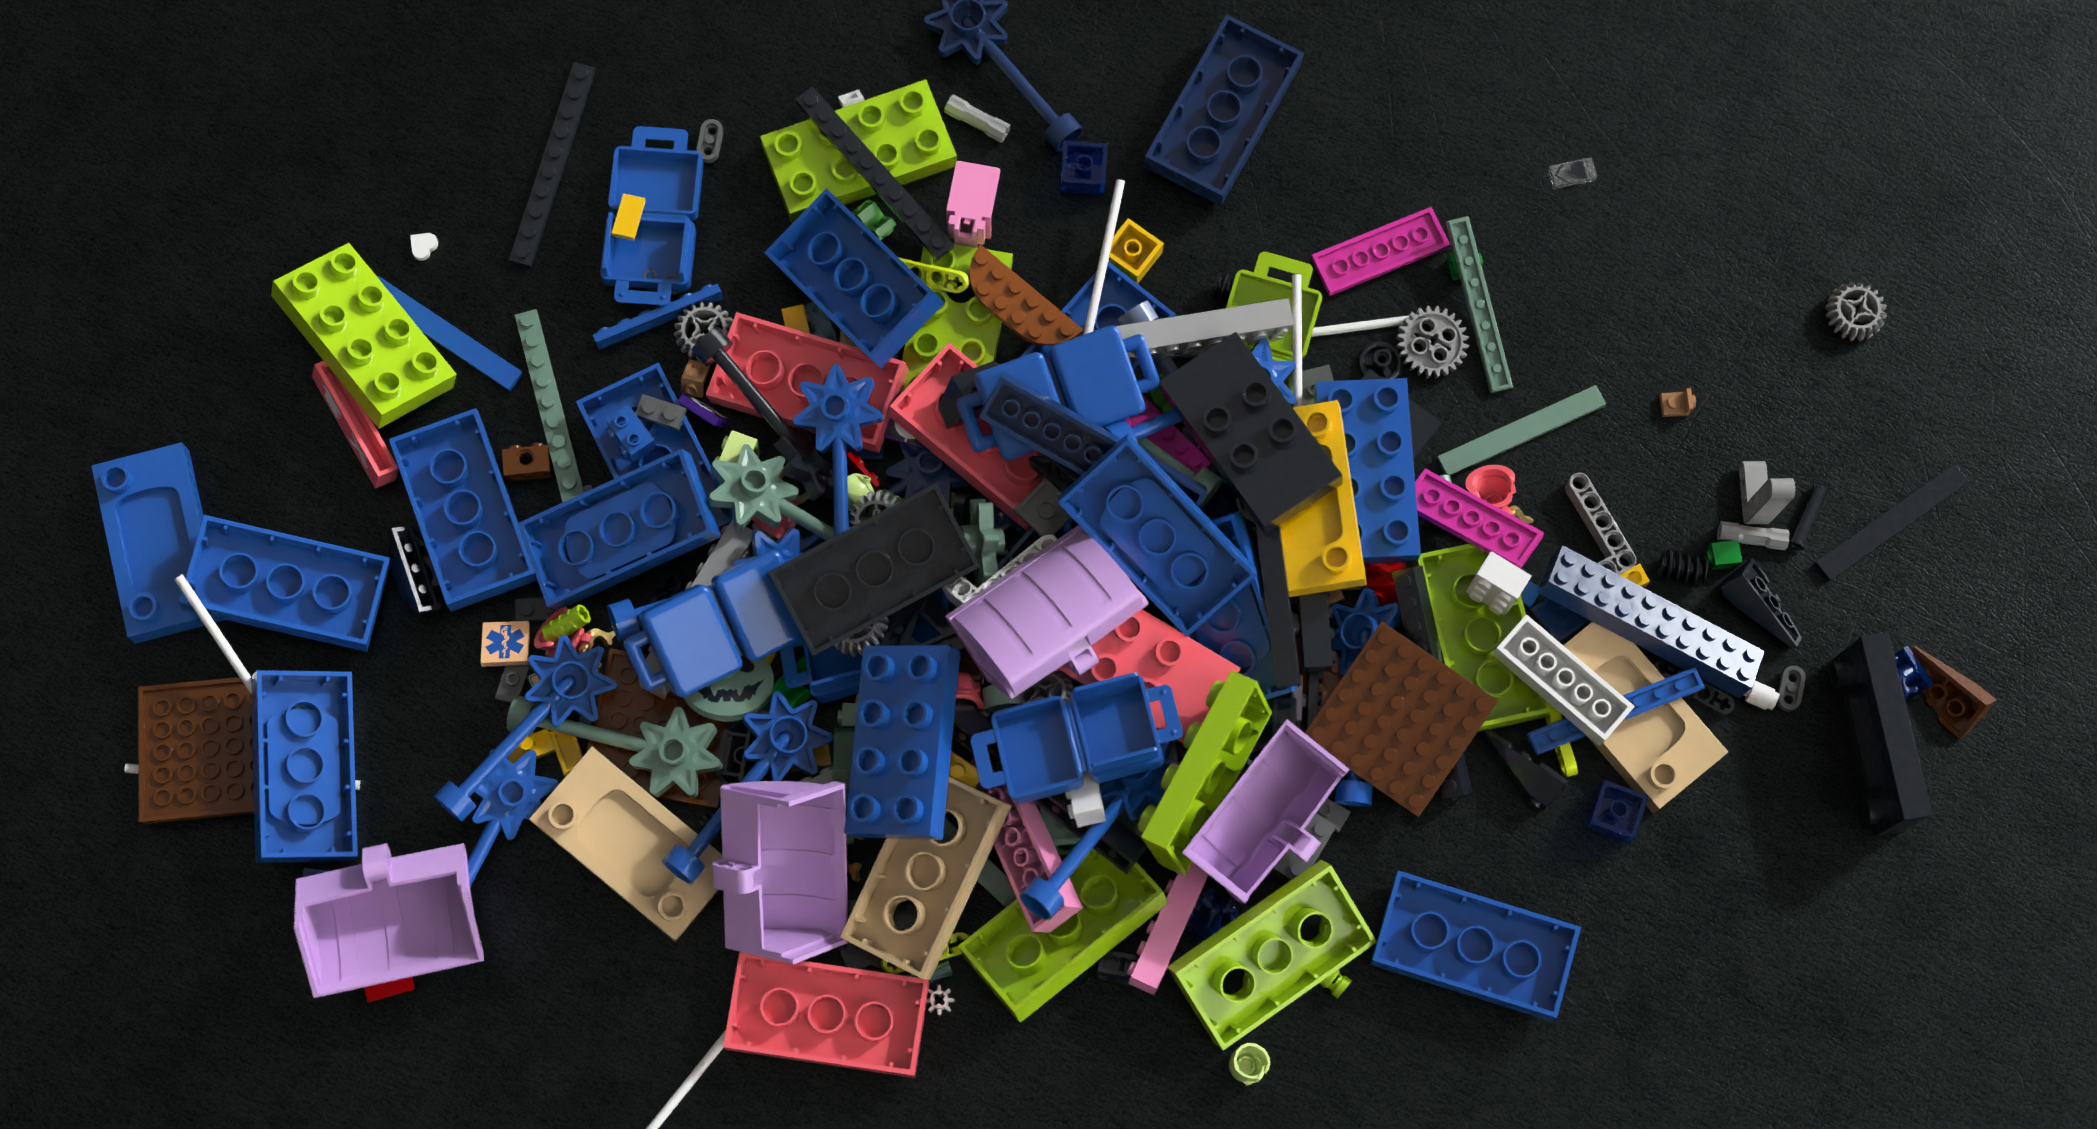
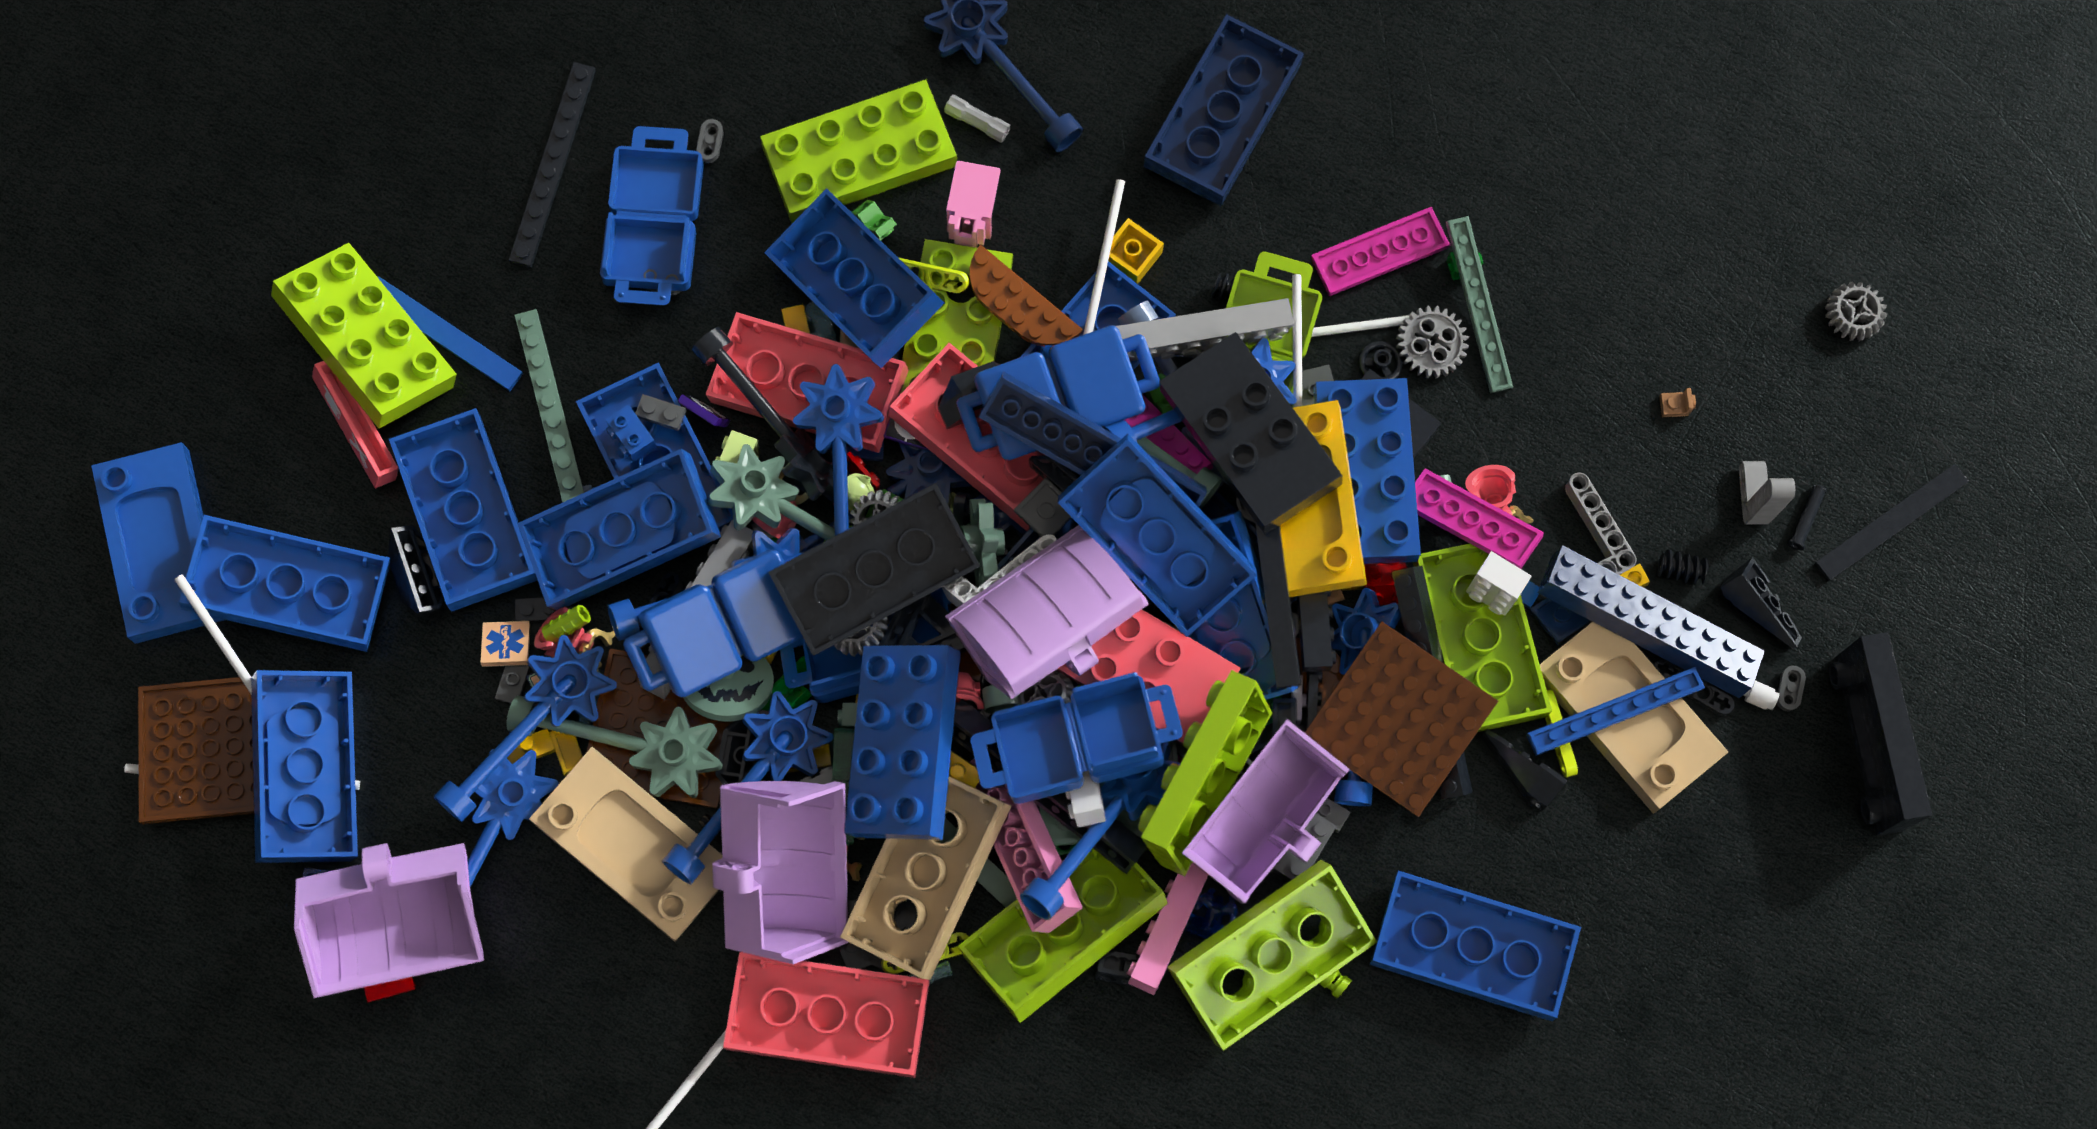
white tile [410,233,438,261] -> none
reddish brown brick [502,443,552,482] -> none
blue plate [593,284,723,350] -> none
yellow tile [612,194,646,241] -> none
light grey gear [674,302,733,362] -> none
medium nougat bracket [681,359,711,398] -> none
black plate [795,86,954,261] -> none
white plate [838,90,864,108] -> none
white gear [927,985,955,1016] -> none
clear blue brick [1060,141,1108,195] -> none
yellowish green helmet [1229,1043,1270,1086] -> none
sand green tile [1437,385,1606,476] -> none
white brick [1492,614,1635,746] -> none
clear tile [1548,157,1597,189] -> none
clear blue brick [1585,780,1648,844] -> none
green brick [1704,540,1742,571] -> none
light grey axle [1717,521,1790,550] -> none
clear blue piece [1894,646,1934,699] -> none
reddish brown wedge [1901,646,1996,739] -> none

